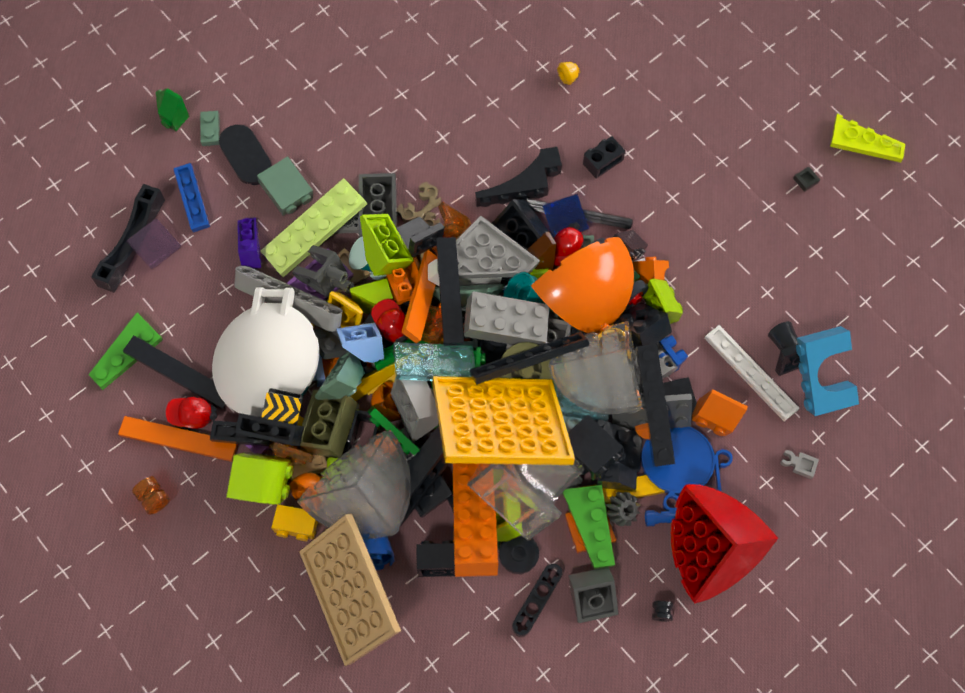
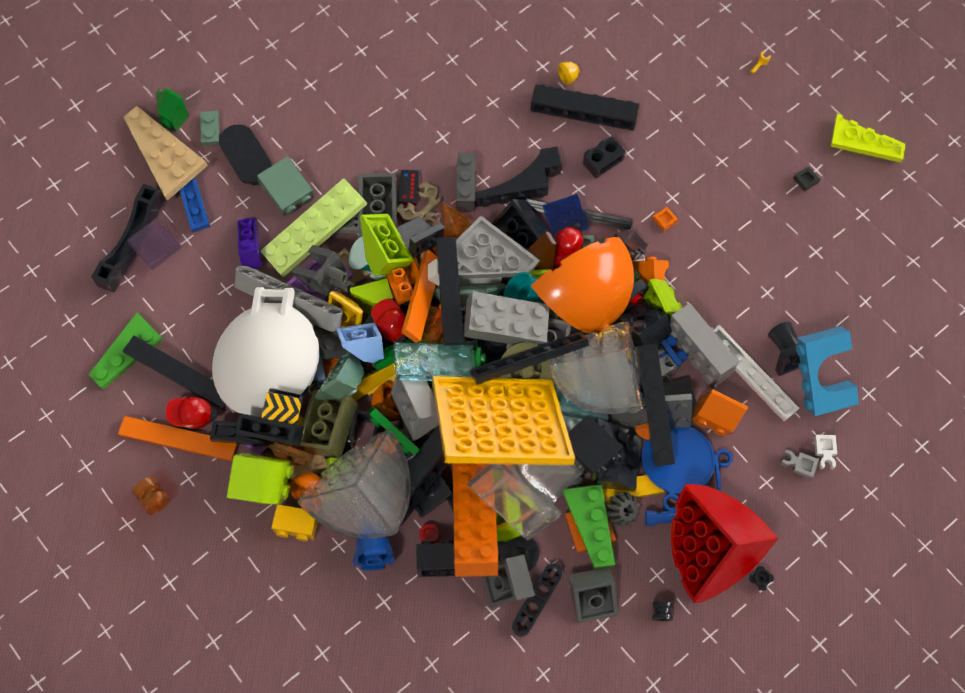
tan plate [299,514,401,666] -> none
none -> tan wing [124,106,208,201]
none -> black tile [399,170,419,205]
none -> red tile [419,524,440,544]
none -> dark grey brick [456,153,476,212]
none -> dark grey slope [482,555,535,608]
none -> black brick [530,84,639,131]
none -> orange tile [652,207,678,232]
none -> light grey brick [668,303,739,388]
none -> black plate [749,566,774,591]
none -> yellow hand [750,51,771,74]
none -> white plate [814,435,837,470]

